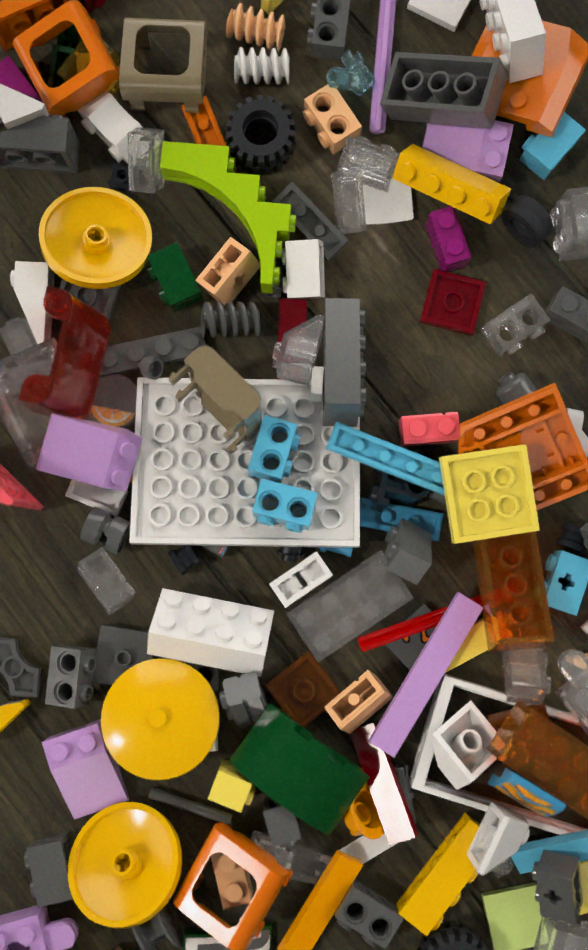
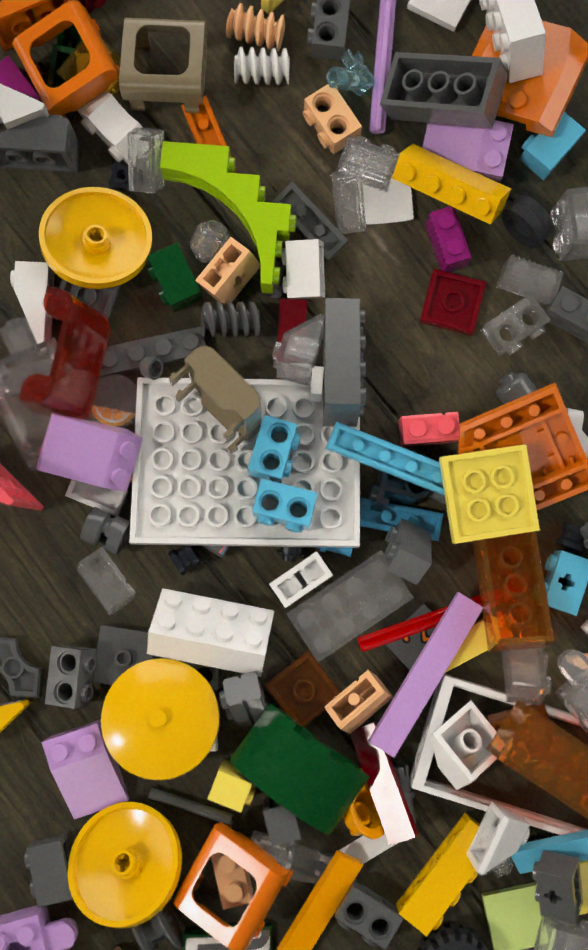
black tyre [226,95,295,175] -> none
dark azure slope [487,768,566,817] -> none
none -> clear head [190,220,230,263]
none -> clear brick [496,254,564,305]

